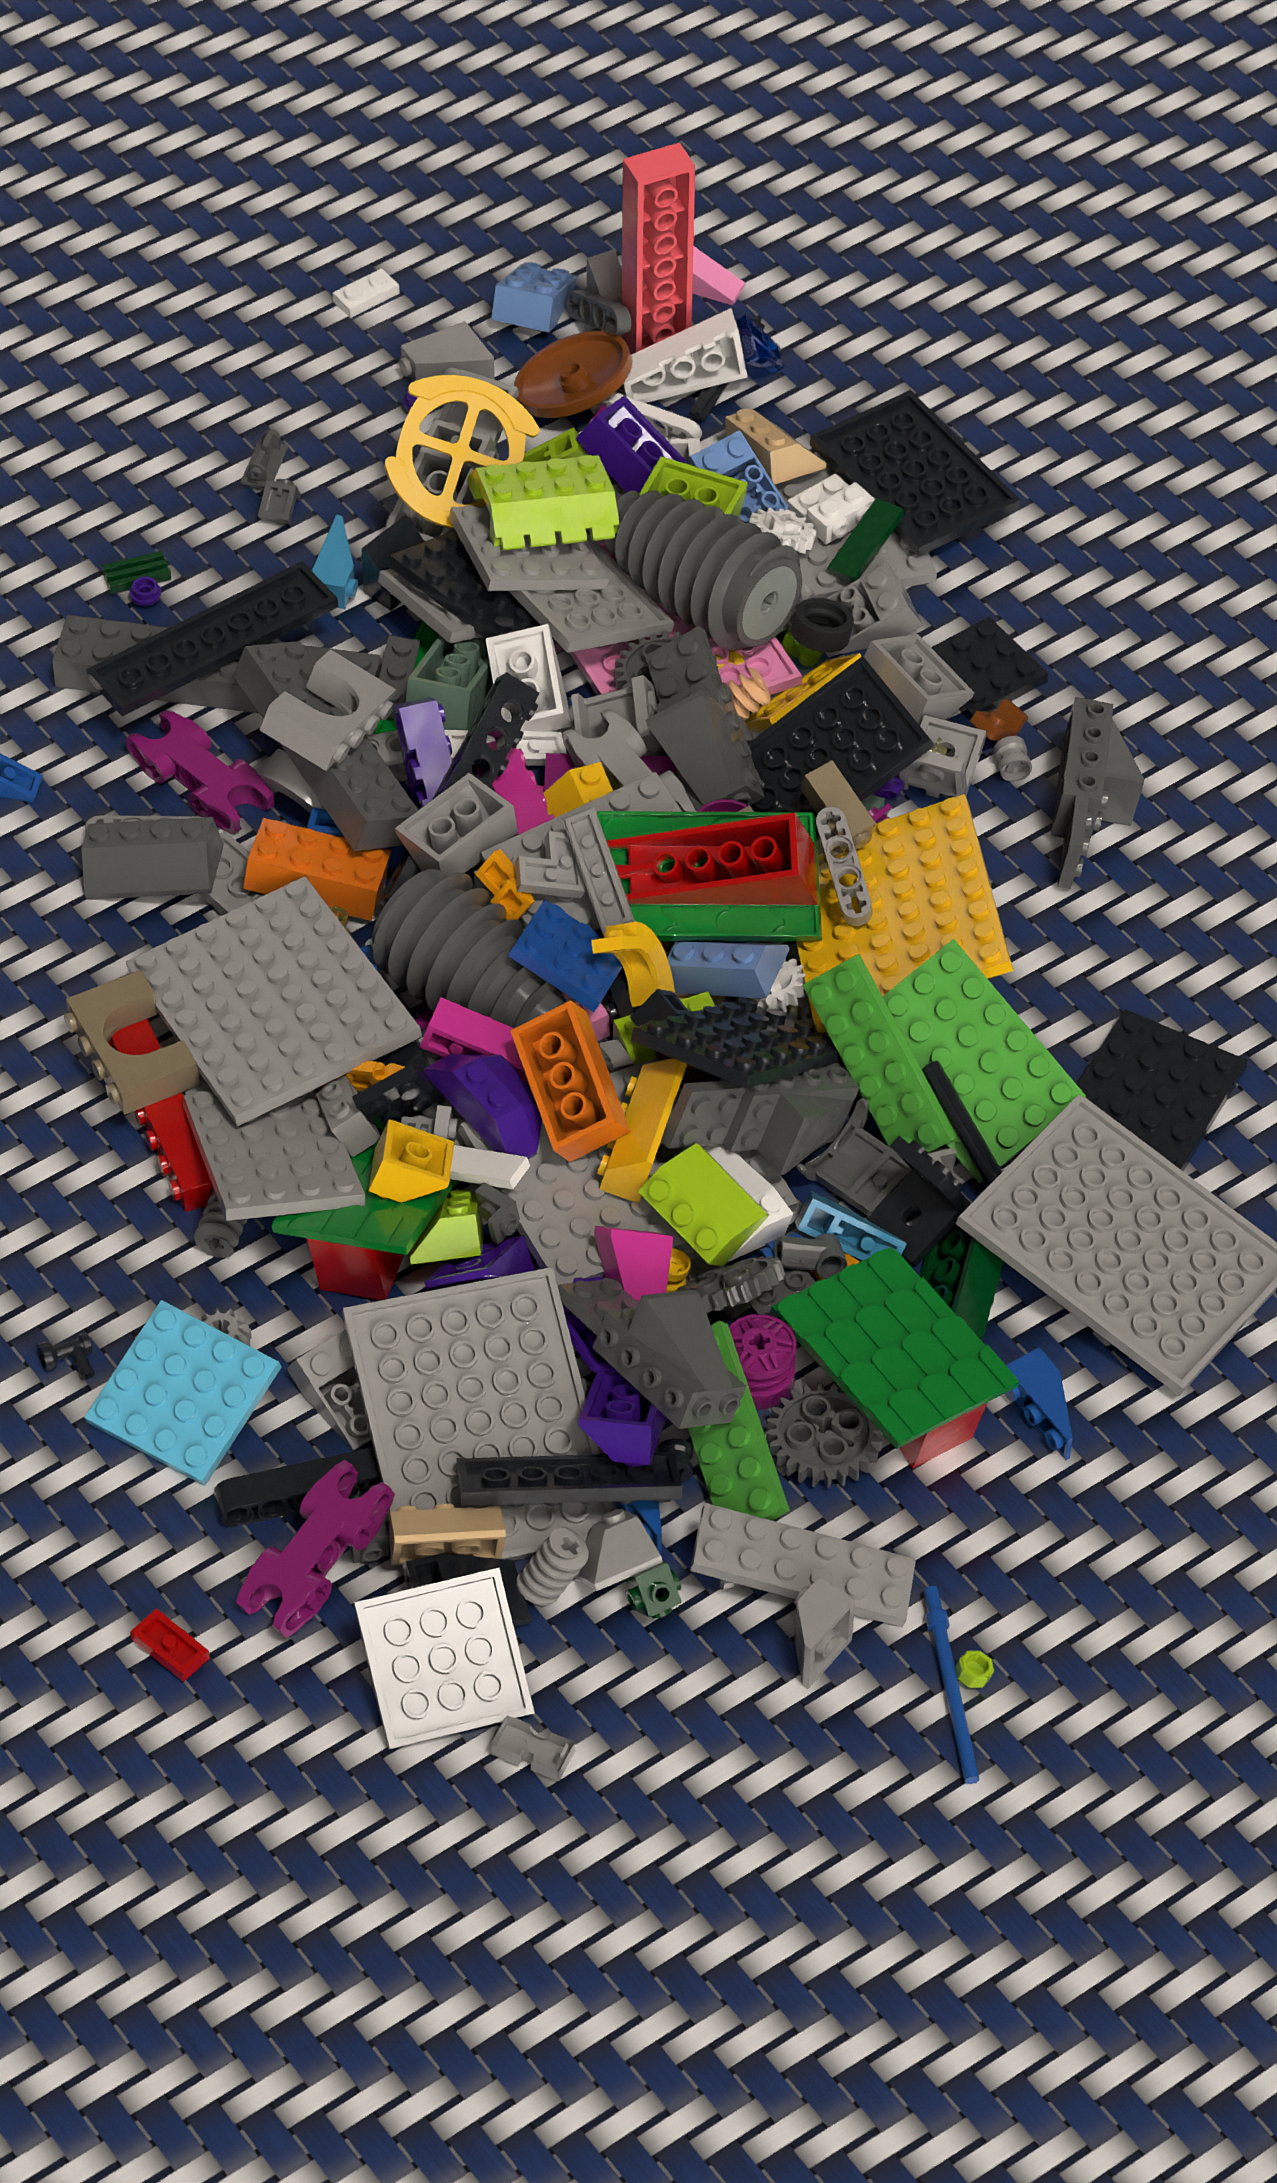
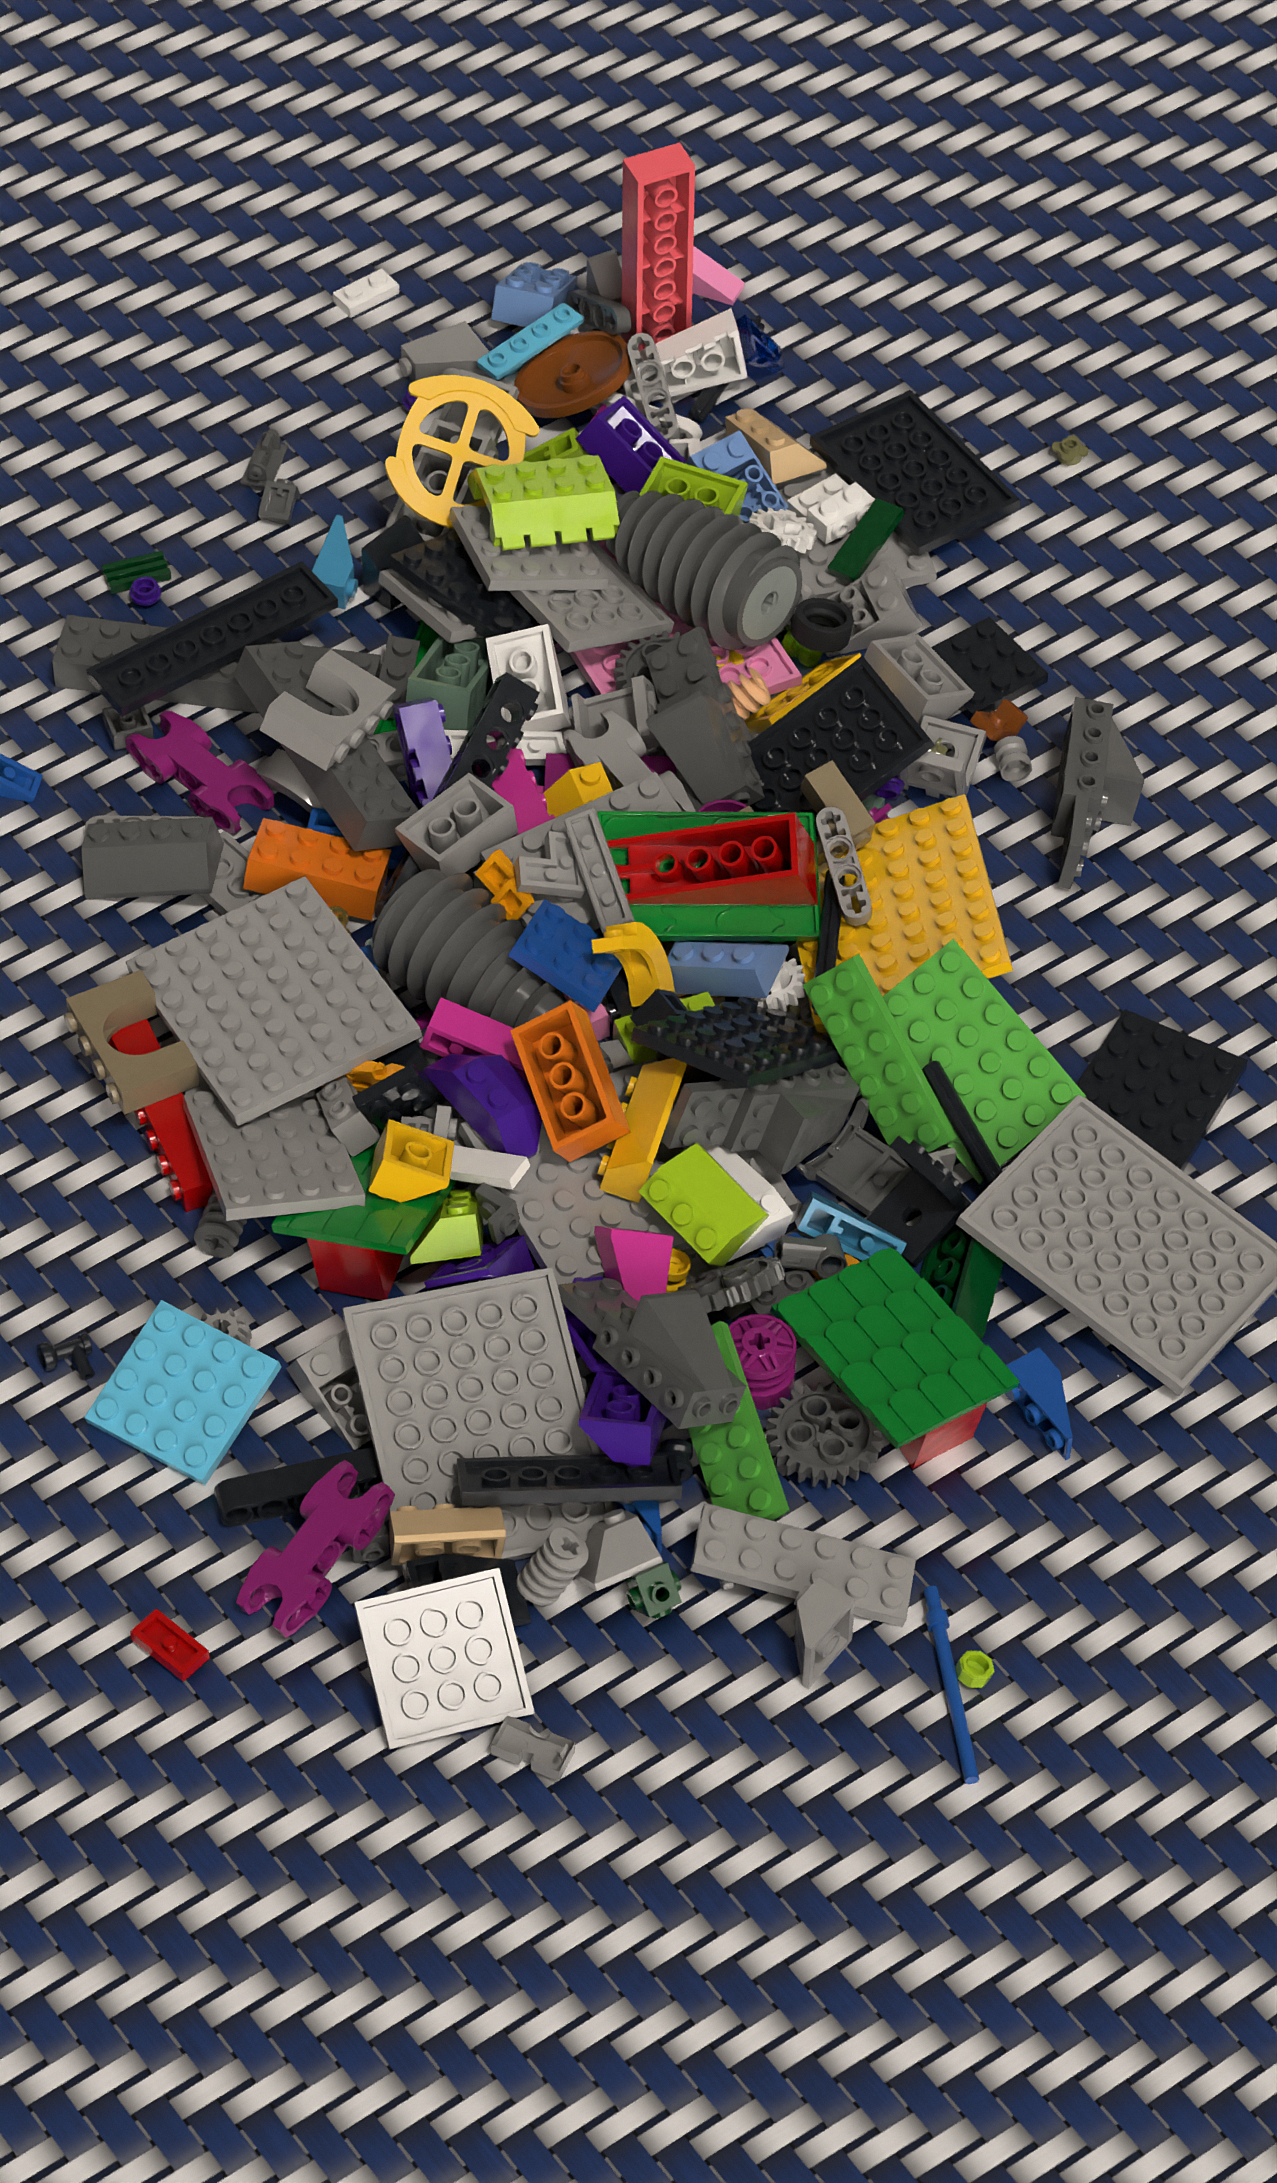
none -> dark grey piece [102,706,154,750]
none -> medium azure bracket [477,303,583,380]
none -> light grey beam [627,333,680,442]
none -> black axle [811,870,845,1016]
none -> olive plate [1052,435,1089,466]

